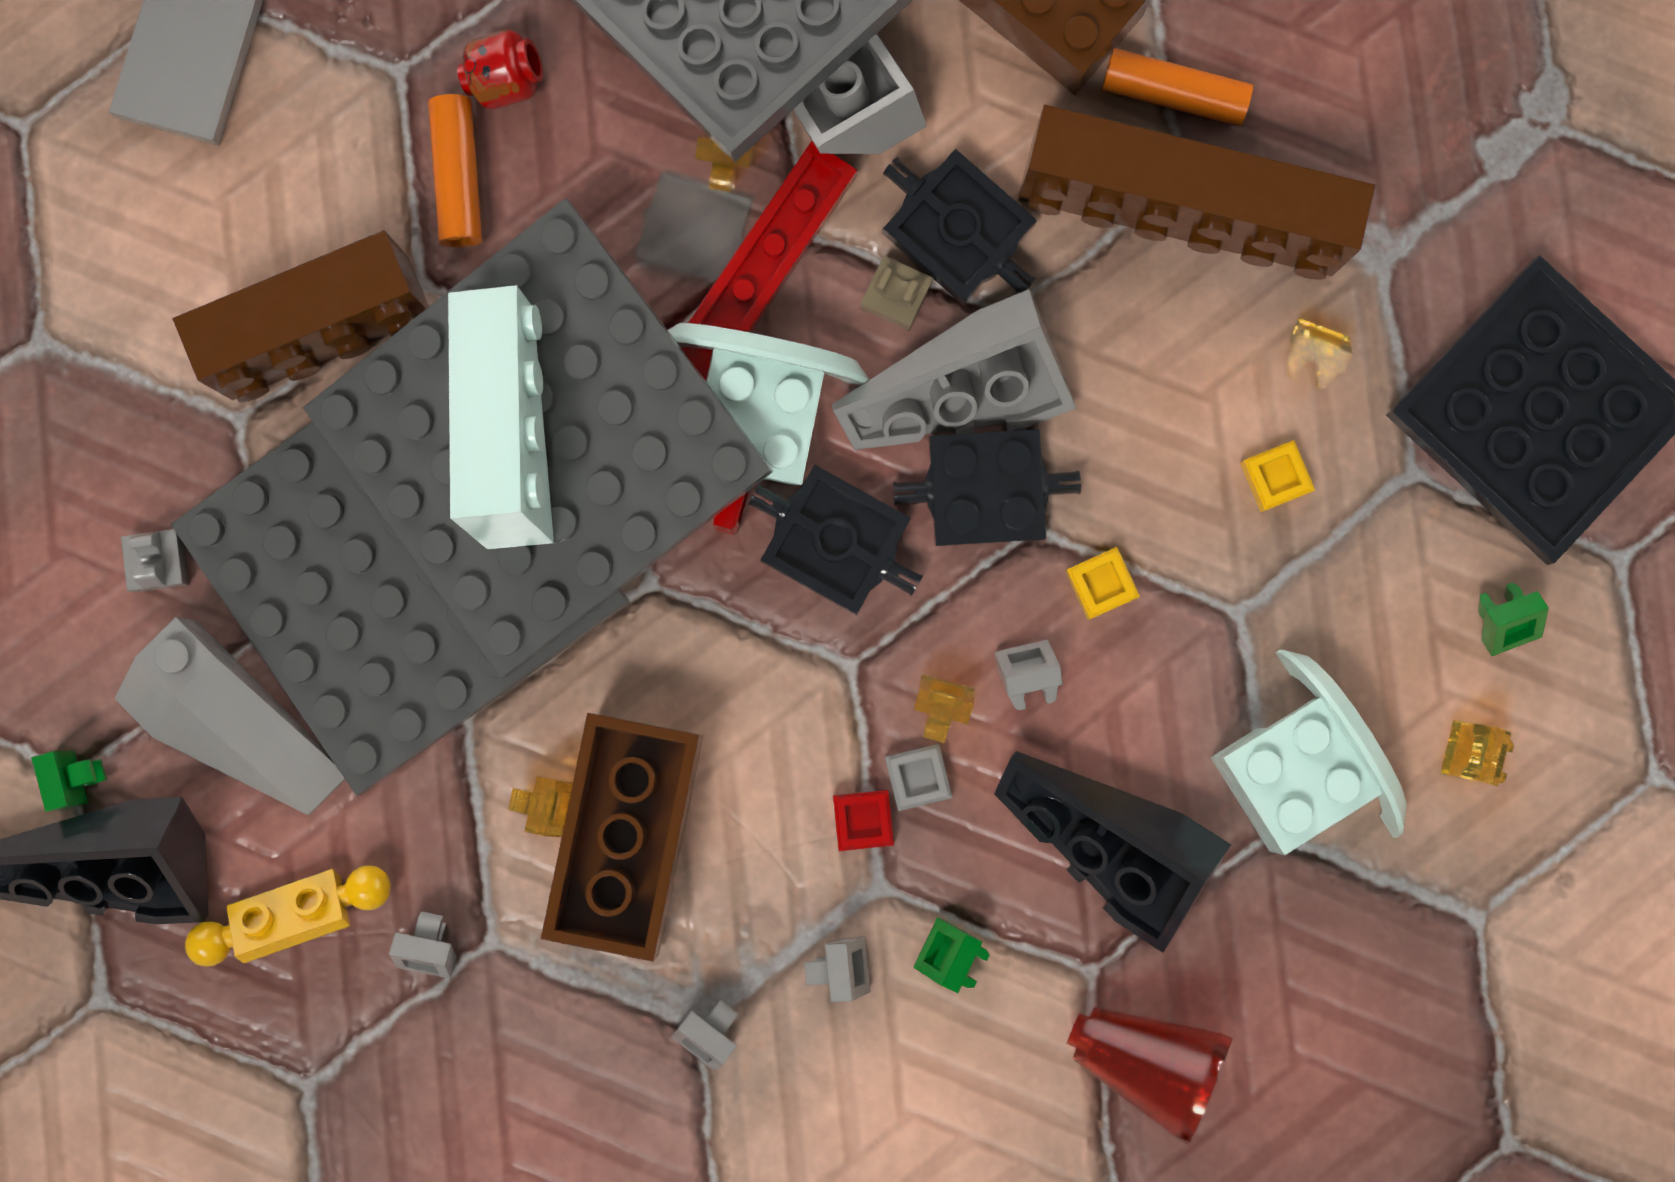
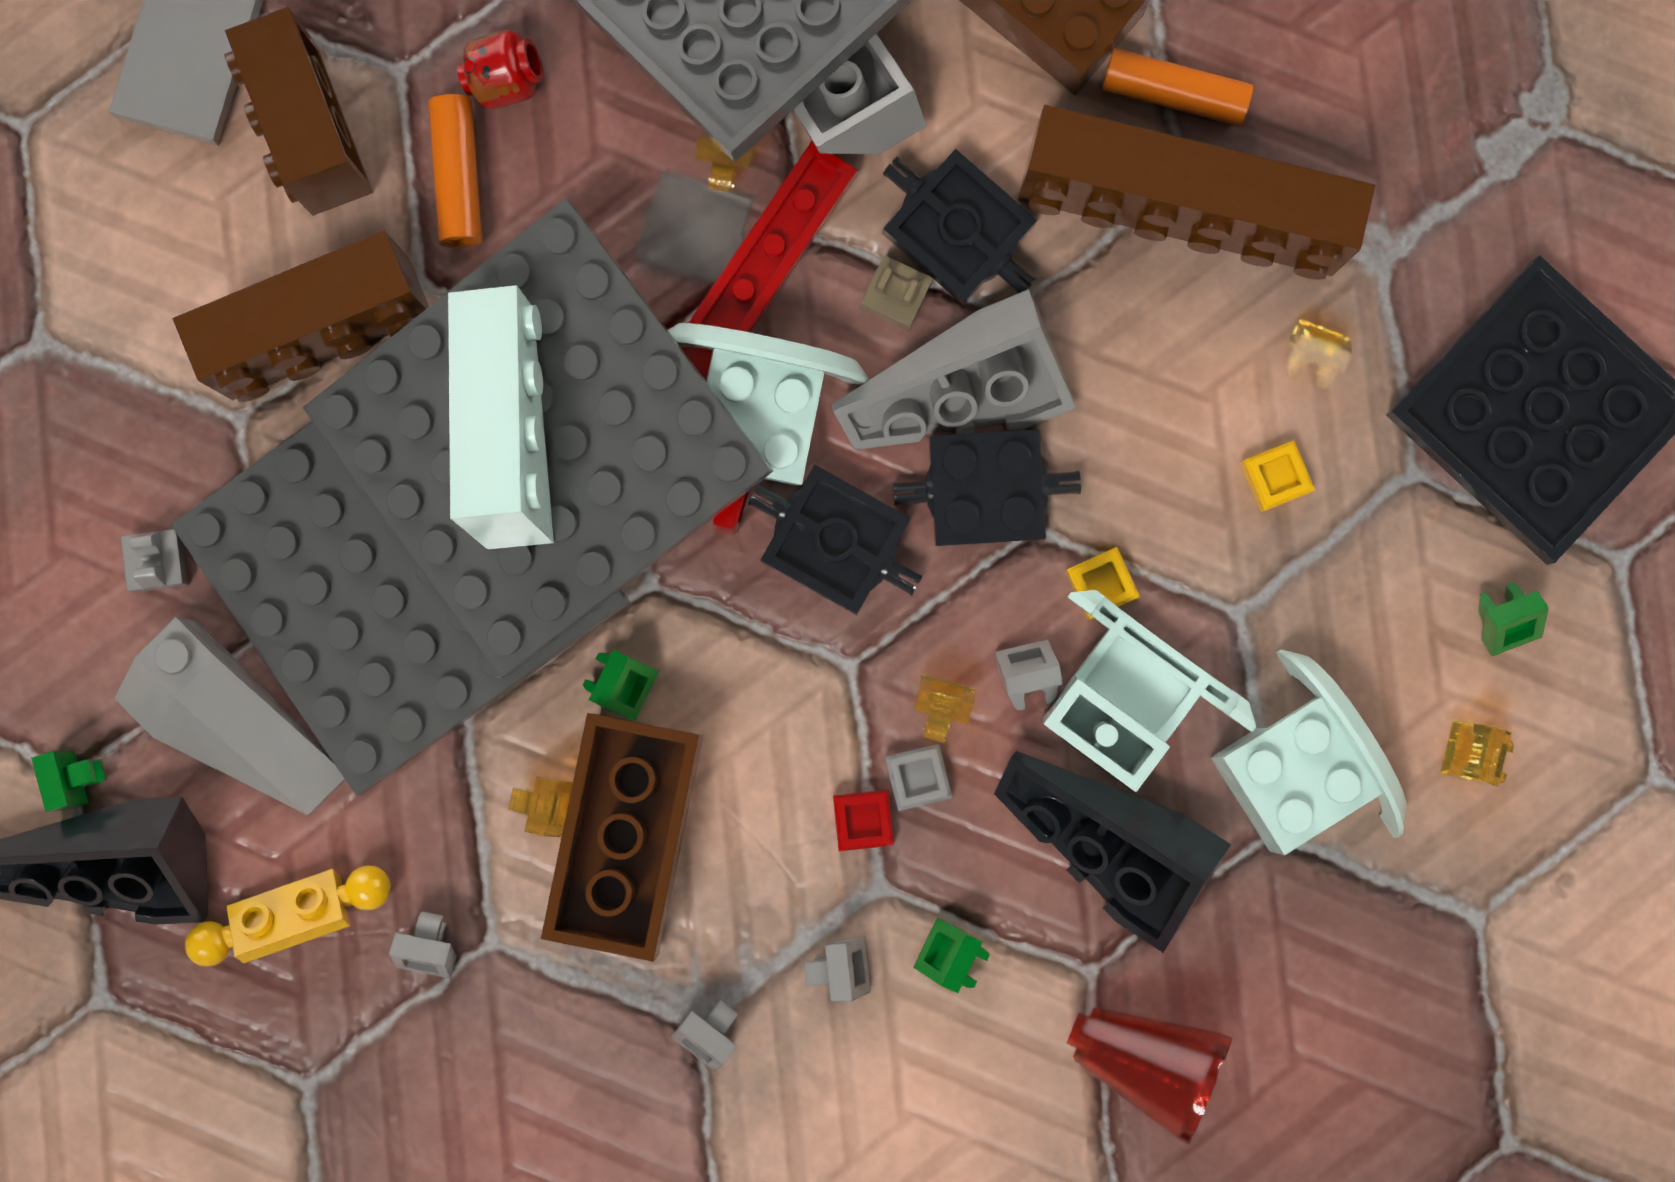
none -> reddish brown brick [224,6,373,216]
none -> green tile [583,650,659,721]
none -> light aqua piece [1041,590,1256,792]

